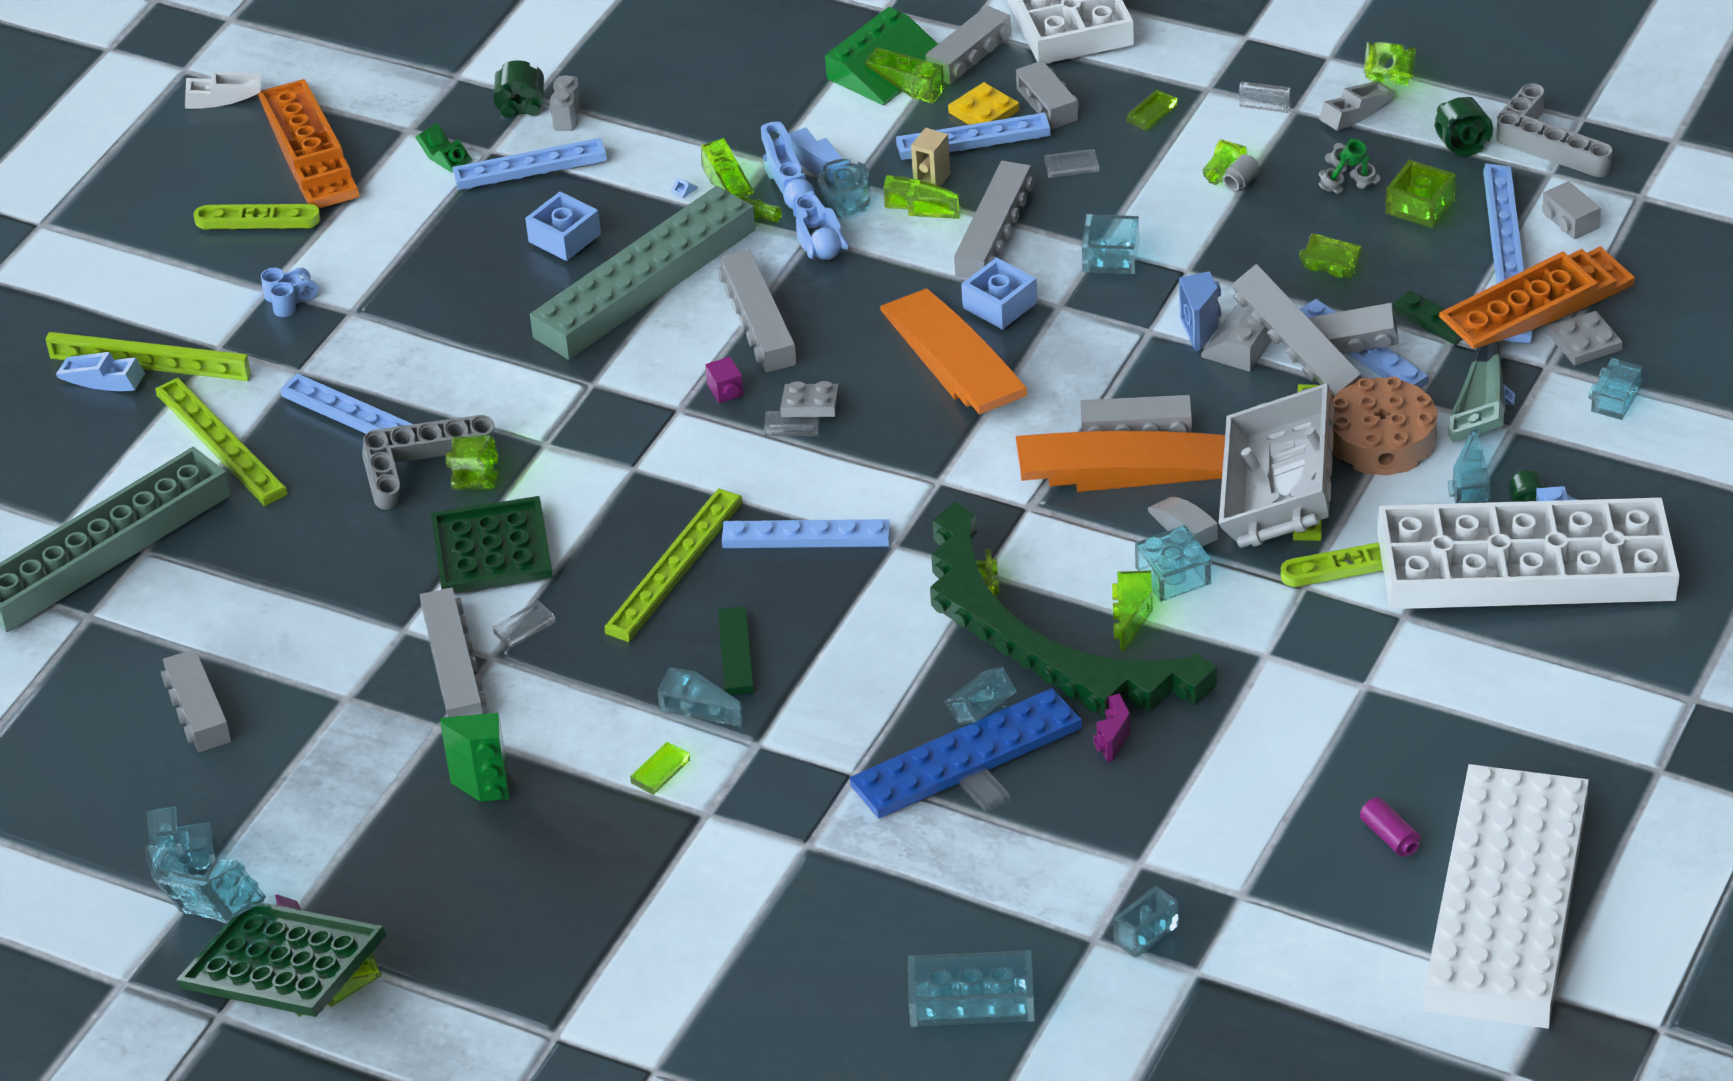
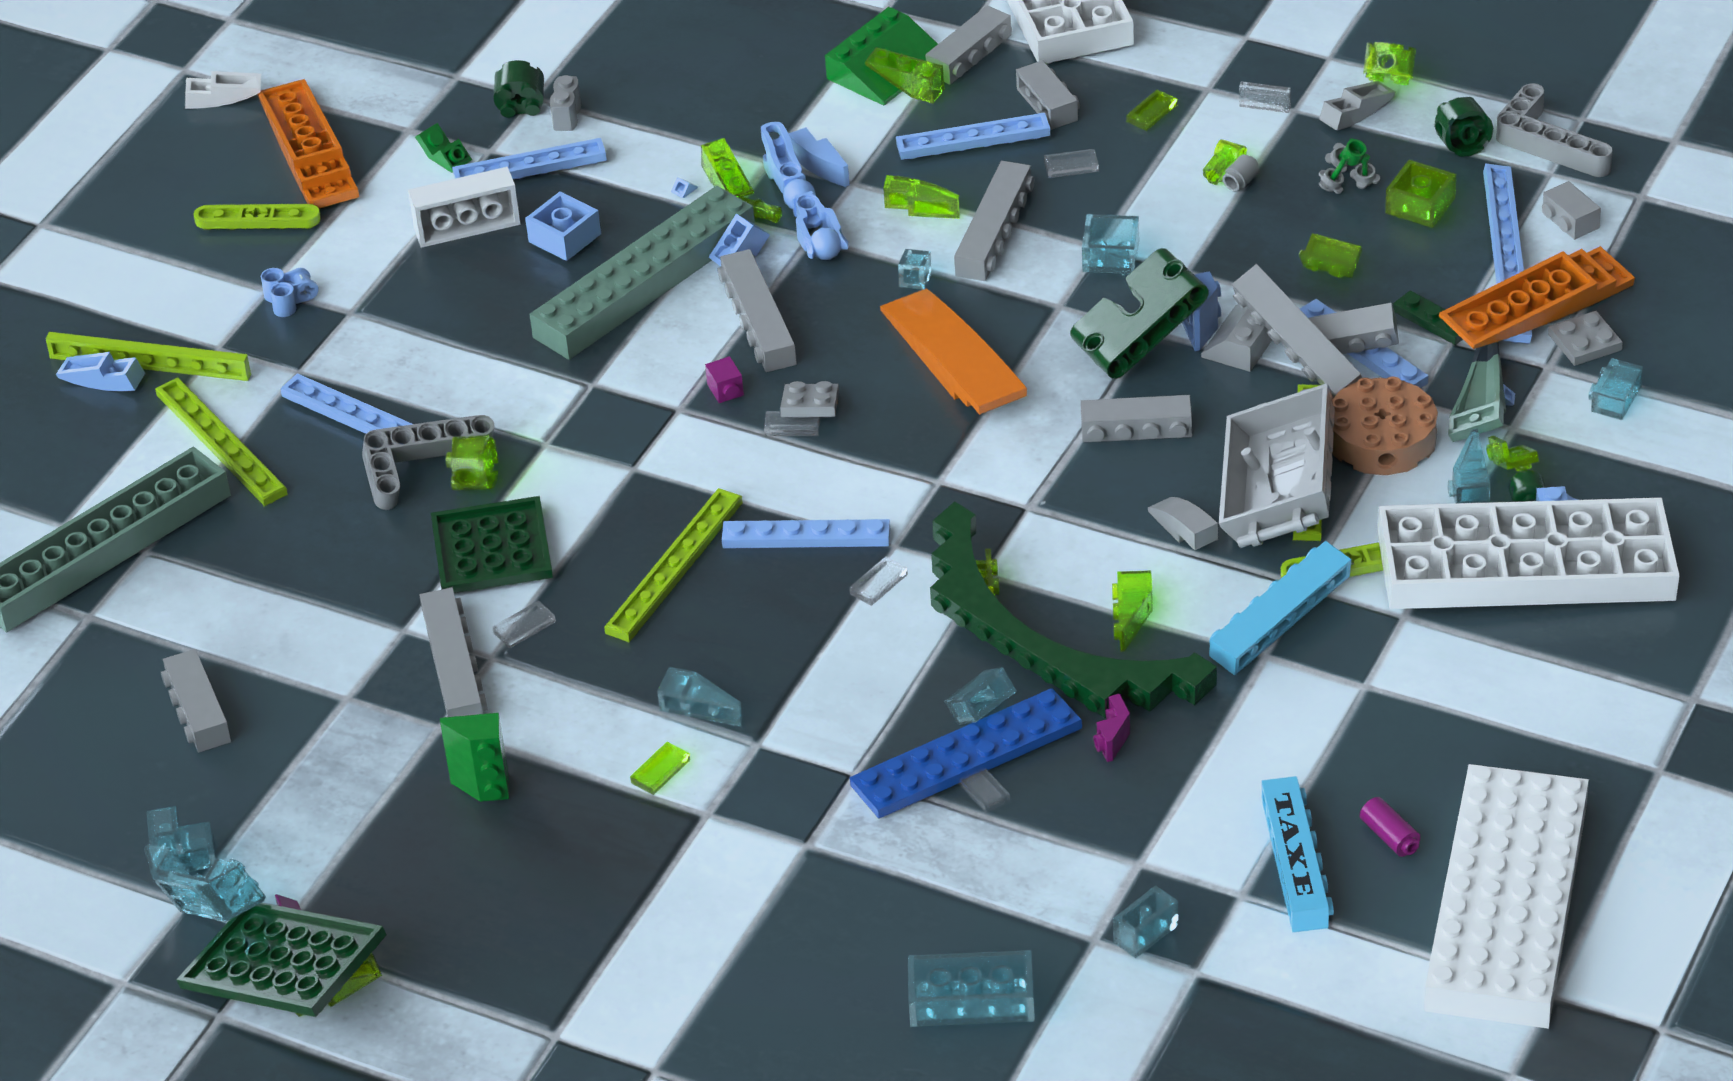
dark green tile [718,606,754,696] -> none
clear light blue brick [818,159,871,218] -> none
tan brick [911,128,951,192] -> none
yellow plate [948,82,1020,125] -> none
light blue brick [961,257,1037,330] -> none
orange slope [1016,431,1225,492] -> none
clear light blue brick [1135,525,1211,602] -> none
none -> white brick [408,167,521,248]
none -> light blue arch [709,214,770,266]
none -> clear tile [849,557,908,606]
none -> clear light blue brick [898,249,931,289]
none -> connector [1070,248,1209,379]
none -> medium azure brick [1209,541,1351,675]
none -> medium azure brick [1261,776,1334,933]
none -> clear neon green bracket [1486,436,1539,471]

